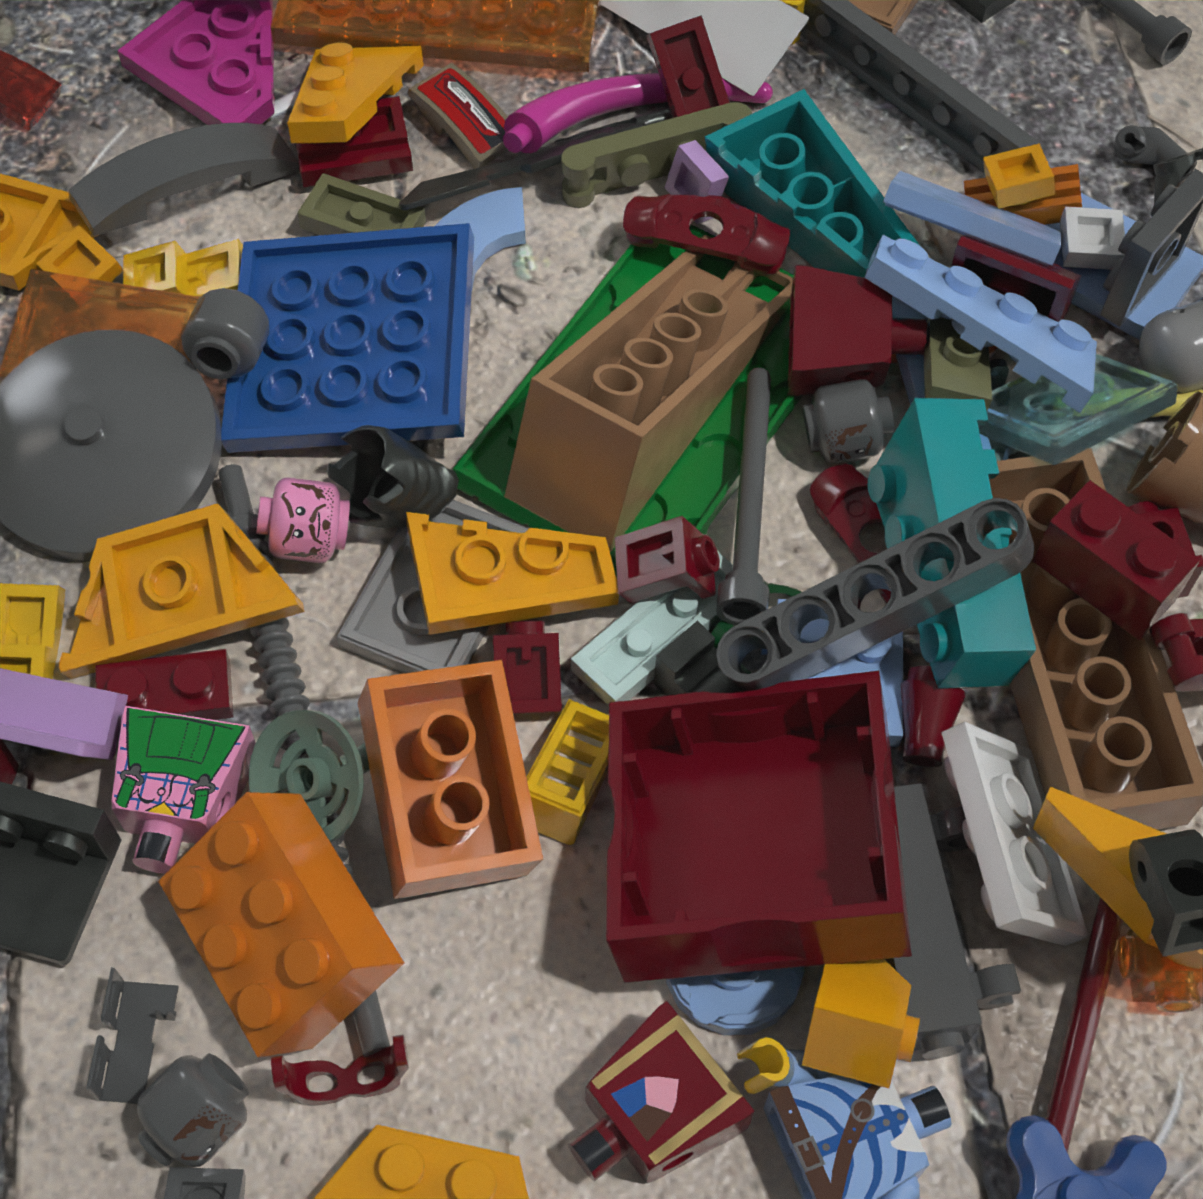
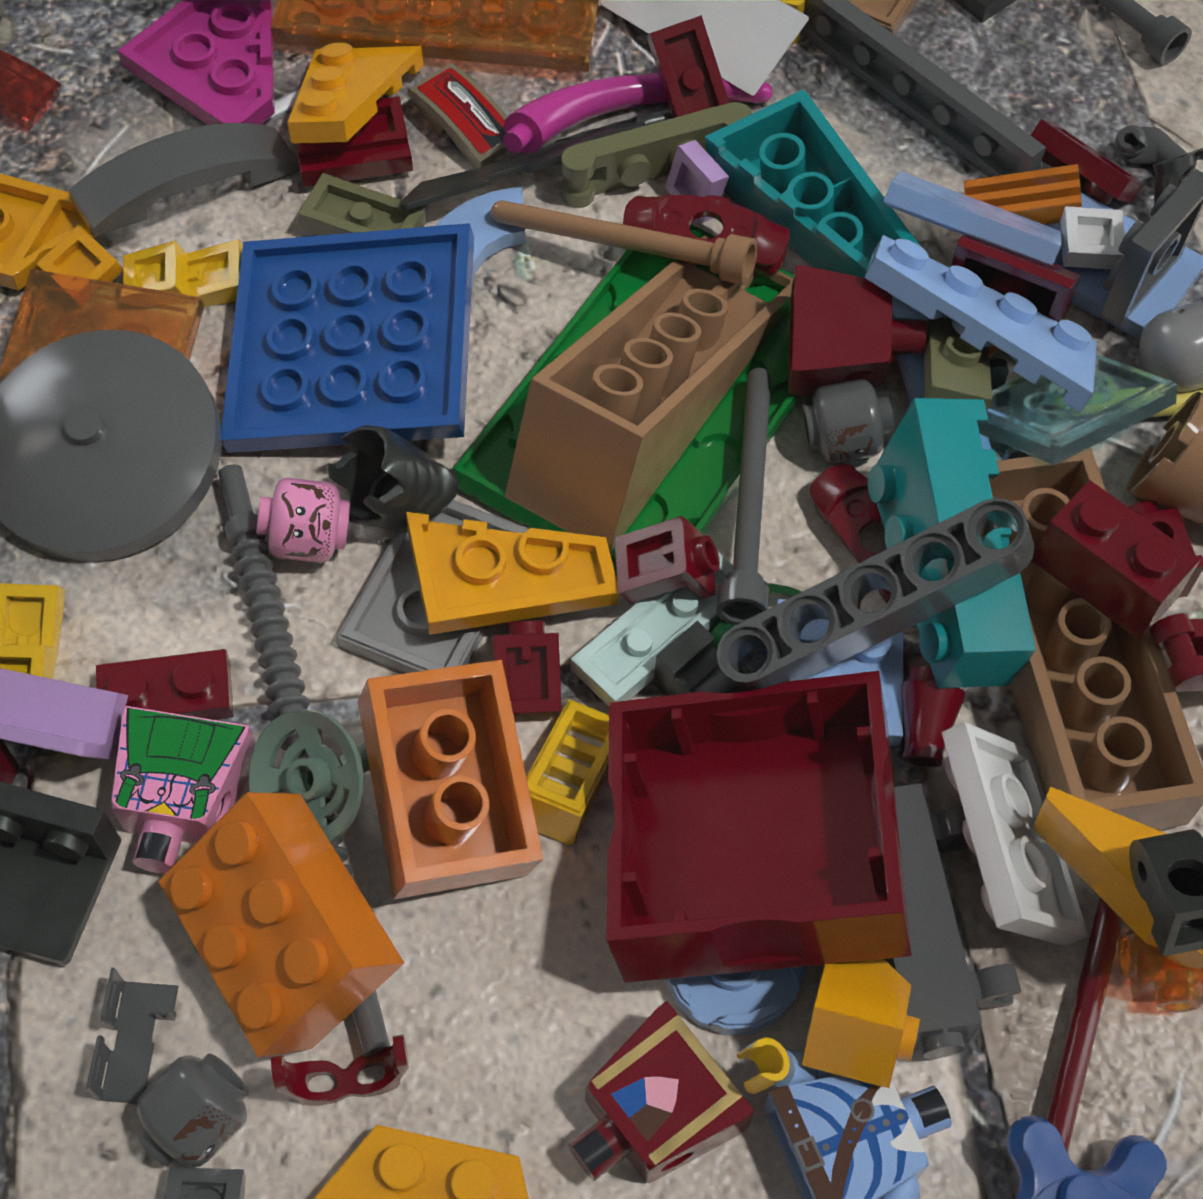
light orange wing [59,503,305,679] -> none
dark grey head [181,288,270,379] -> none
light orange plate [983,143,1055,209] -> none
none -> medium nougat piece [491,200,757,286]
none -> dark red plate [1031,119,1145,205]

